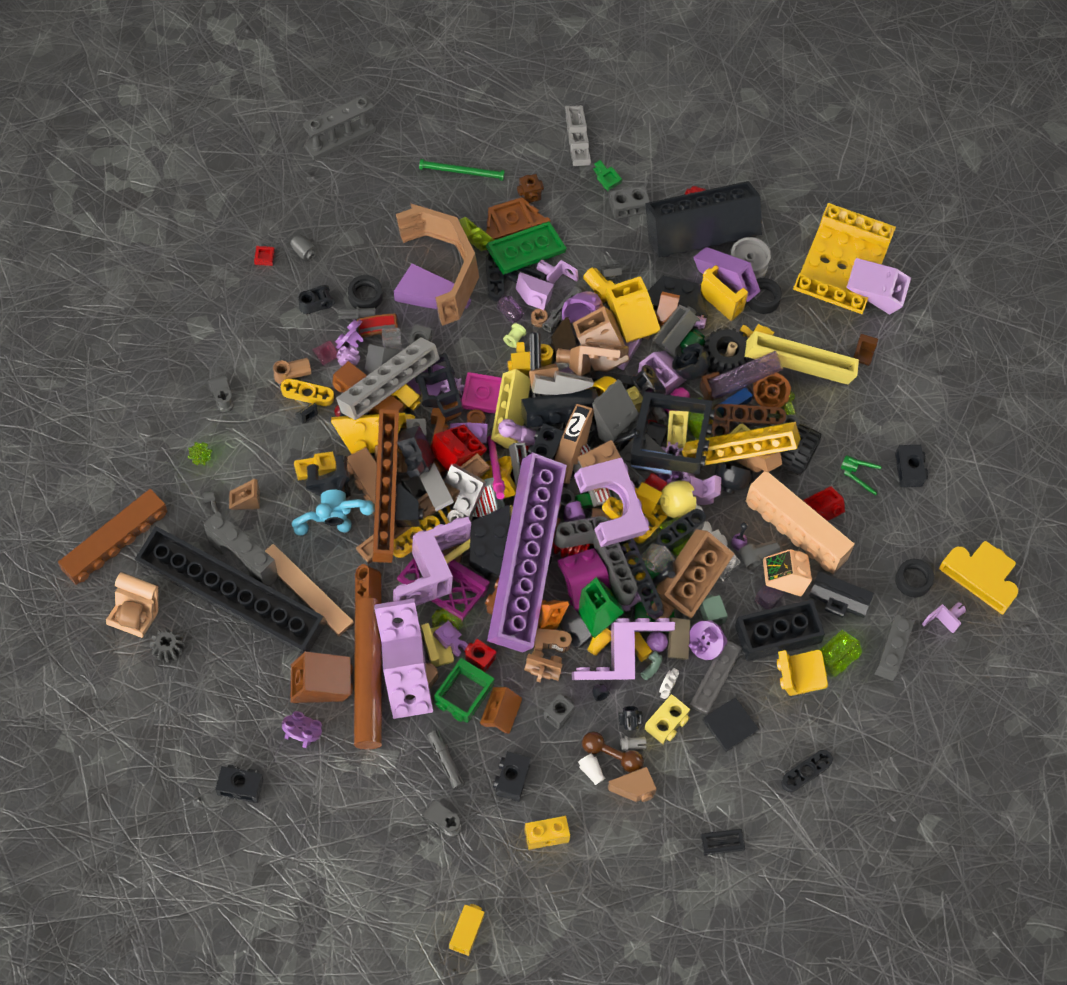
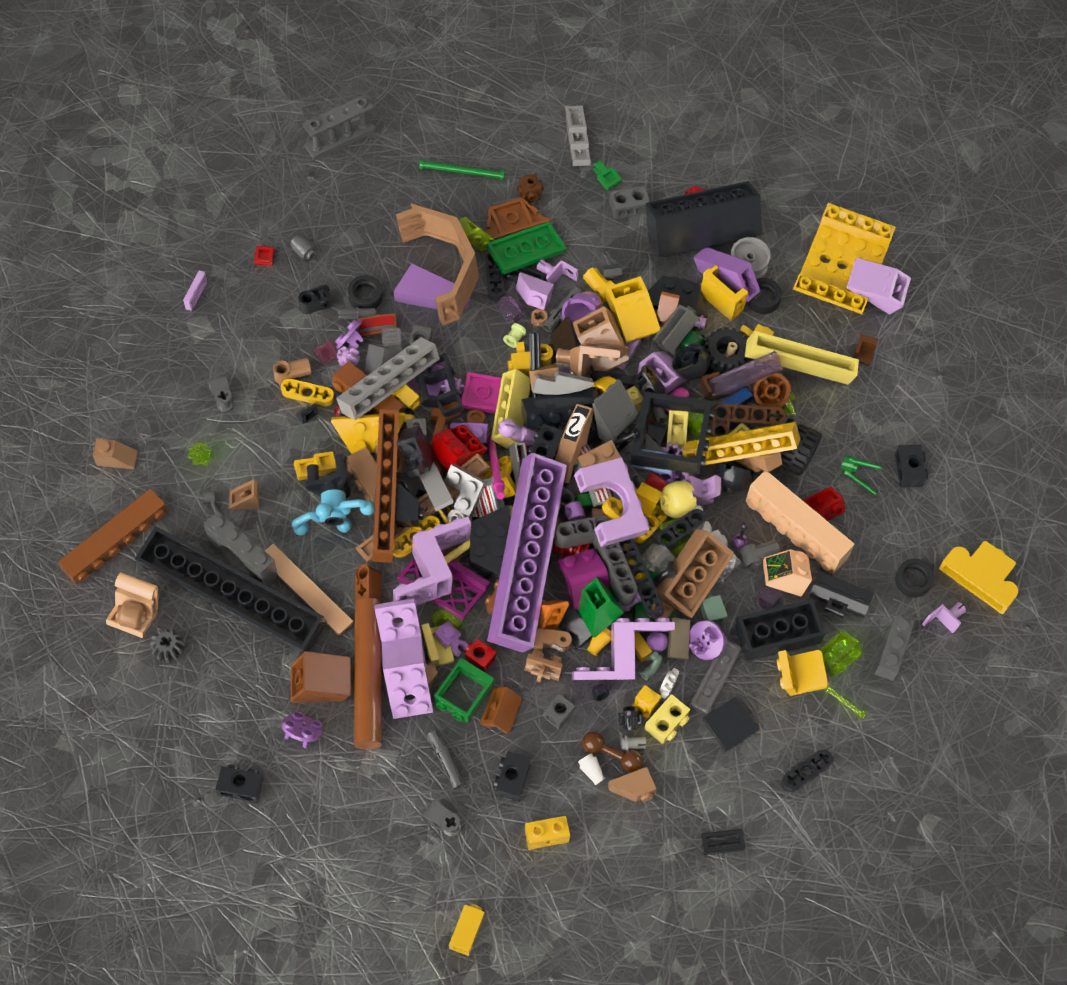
none -> medium nougat slope [93,438,138,469]
none -> lavender tile [183,270,207,311]
none -> yellow brick [632,685,661,719]
none -> clear neon green axle [824,687,865,719]

